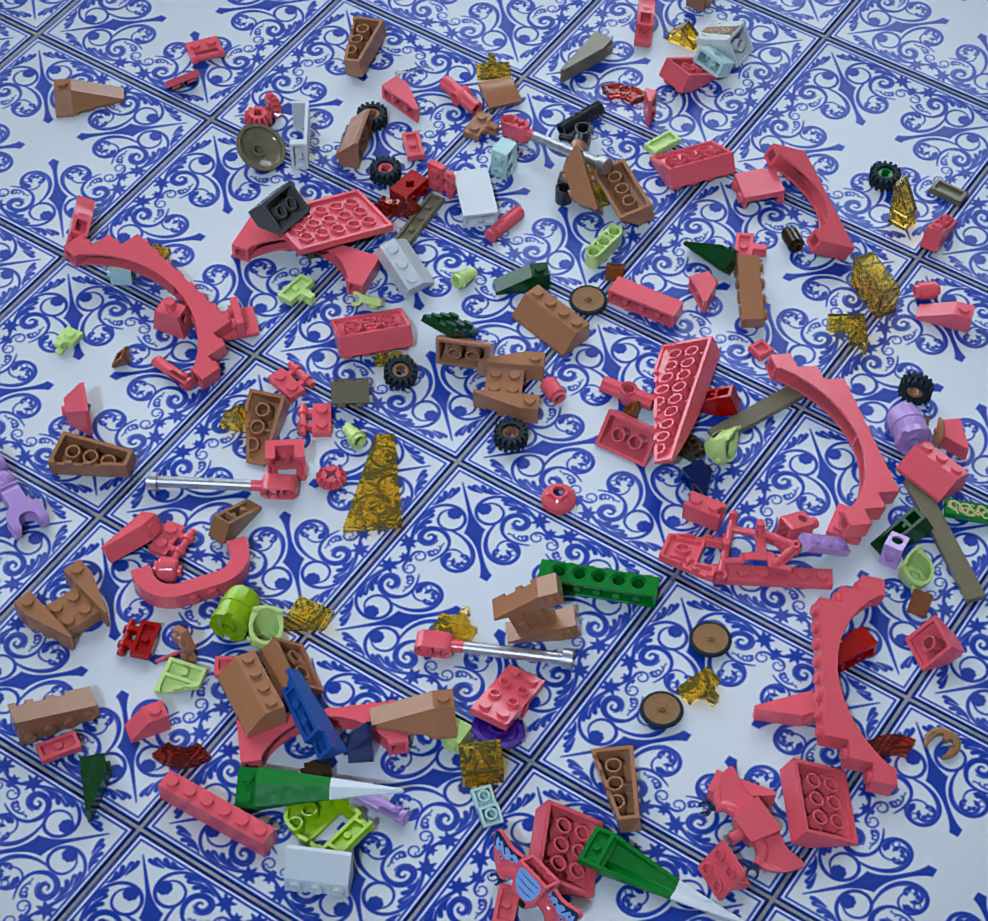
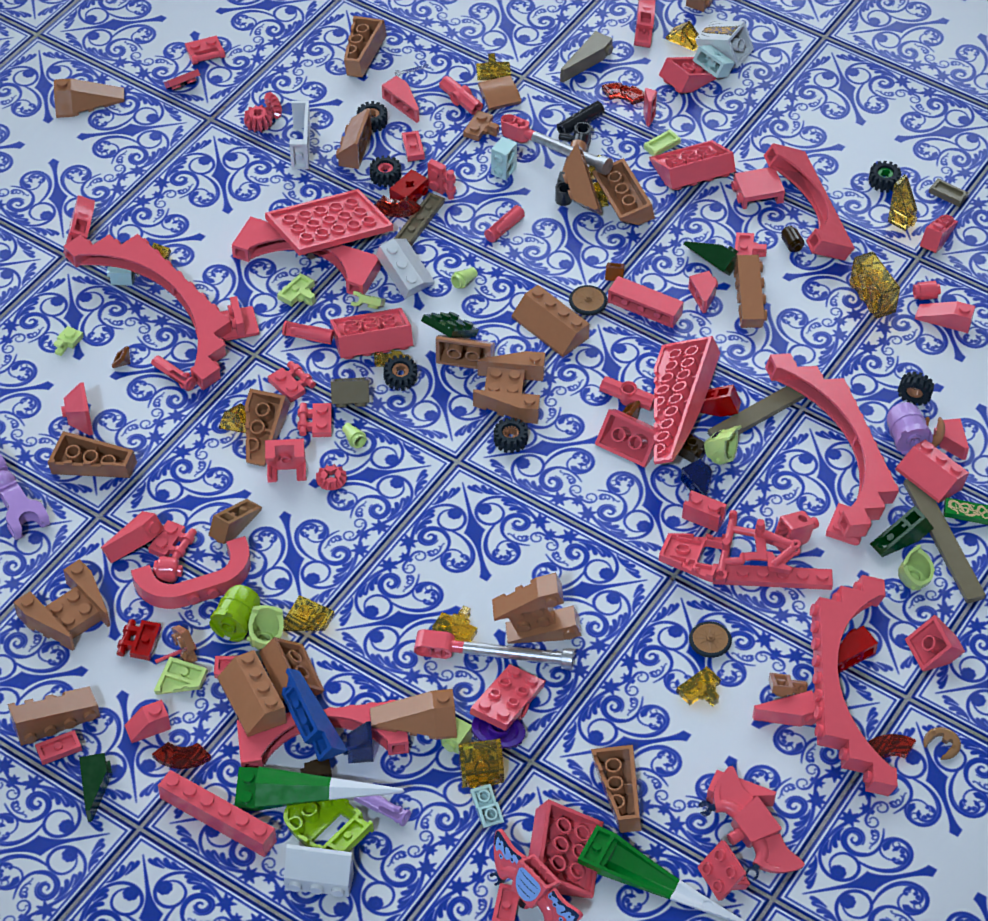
piece [146,471,299,500] -> none
coral torso [153,297,193,340] -> none
dark tan dish [236,123,286,171] -> none
dark grey slope [248,181,310,235] -> none
clear yellow wing [343,433,402,532] -> none
white panel [454,167,498,228] -> none
dark green slope [493,262,550,295] -> none
green brick [538,559,660,608] -> none
coral brick [540,377,566,405] -> none
coral piece [541,483,576,515] -> none
yellowish green beam [585,224,623,269] -> none
medium nougat wheel [640,691,684,729] -> none
coral tile [748,339,774,362] -> none
coral slope [779,758,859,848] -> none
lavender plate [798,532,851,557] -> none
clear yellow panel [826,314,868,355] -> none
lavender bracket [879,531,910,570] -> none
dark orange slope [906,589,933,618] -> none
none -> coral piece [282,321,334,345]
none -> nougat hinge [769,673,808,697]

